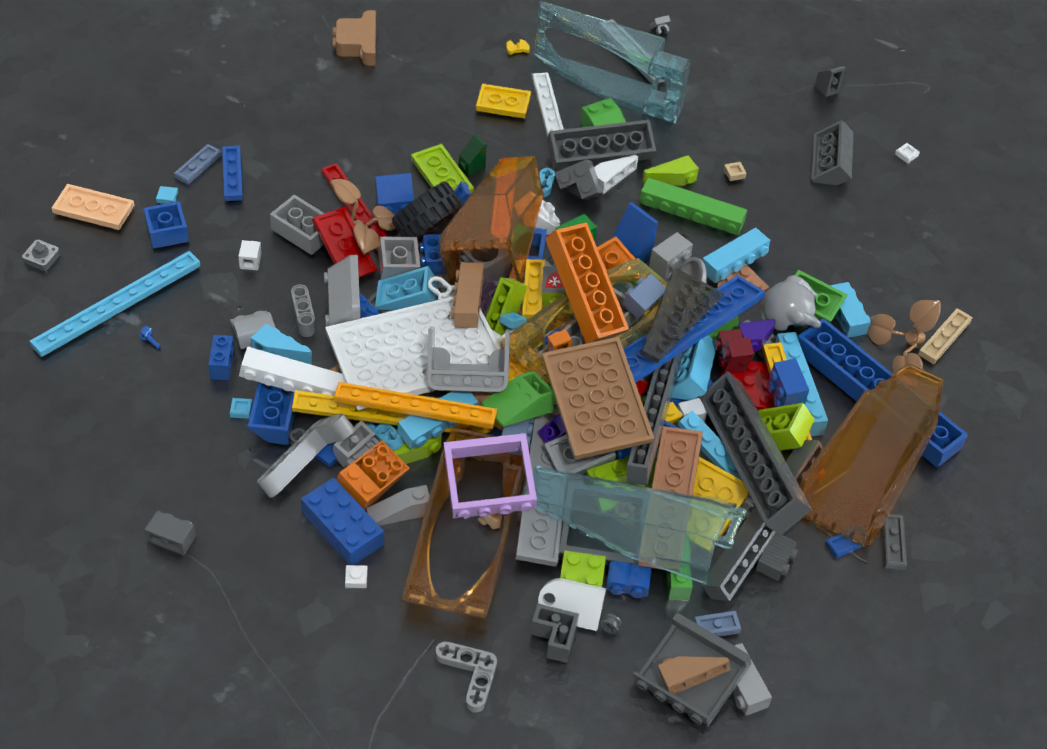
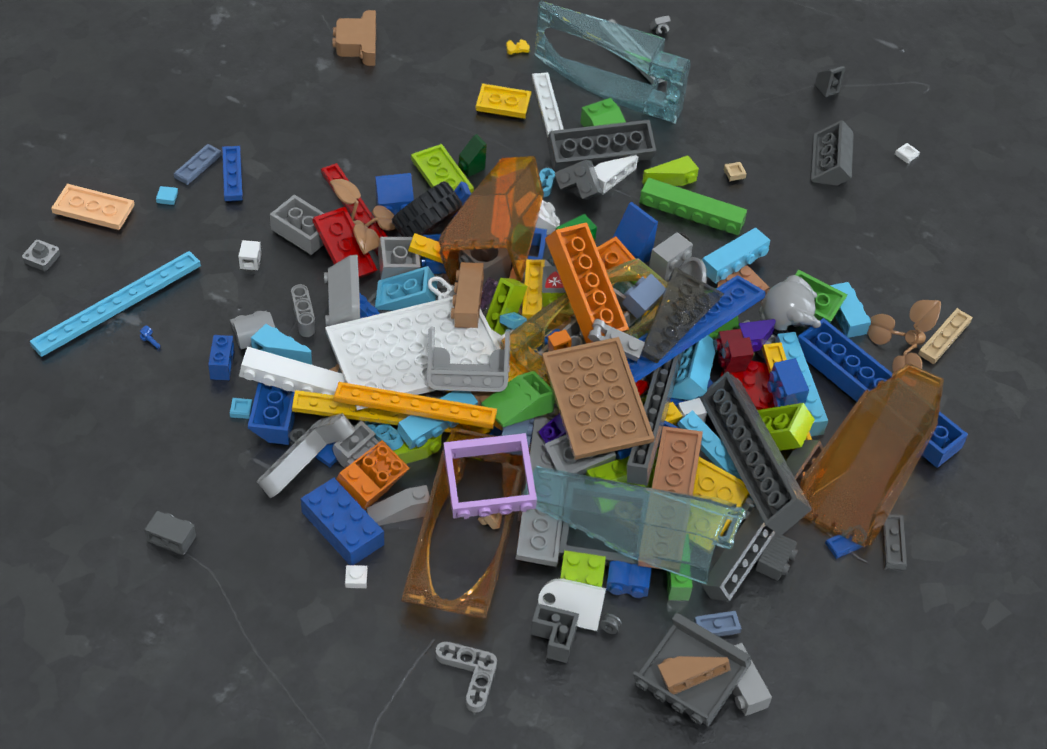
blue brick [143,201,189,249] -> none
none -> yellow plate [408,233,449,263]
none -> light grey plate [588,319,645,362]

